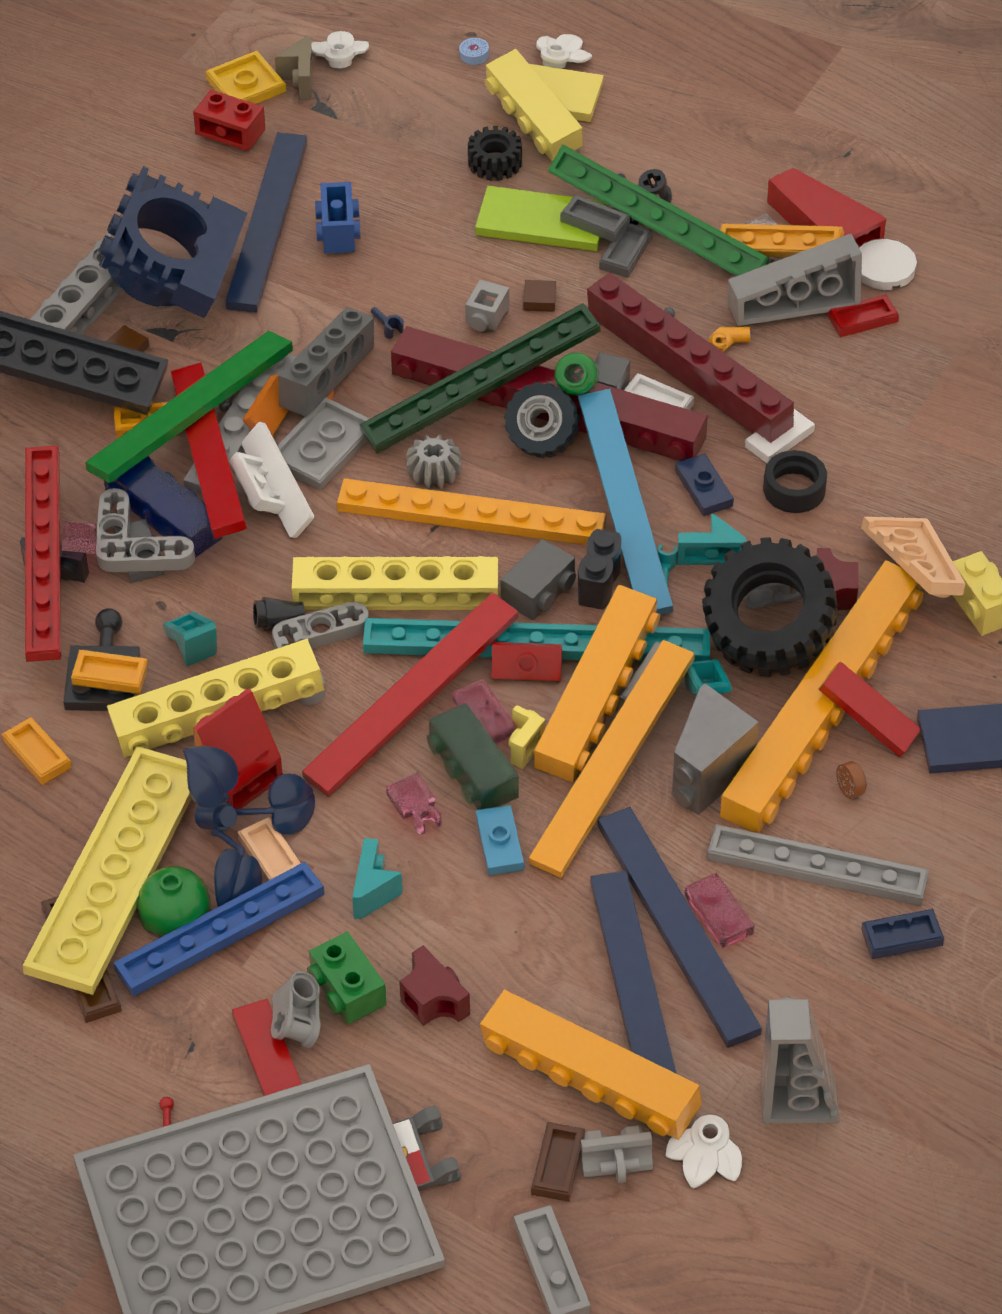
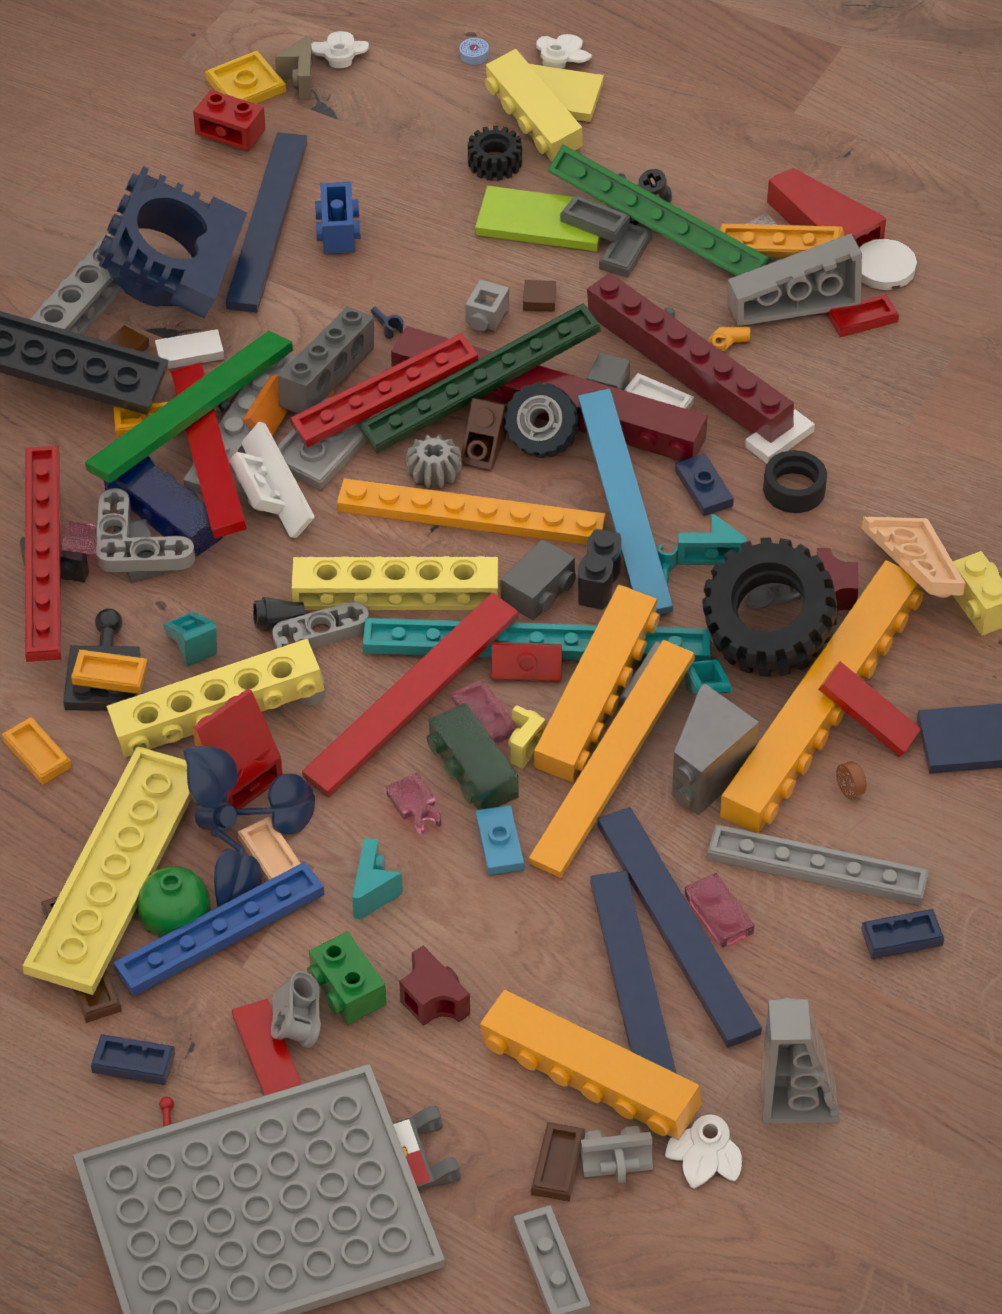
green head [554,352,599,396] -> none
none -> dark blue plate [91,1034,175,1085]
none -> white tile [155,329,224,369]
none -> red plate [290,333,479,448]
none -> reddish brown slope [461,398,508,470]

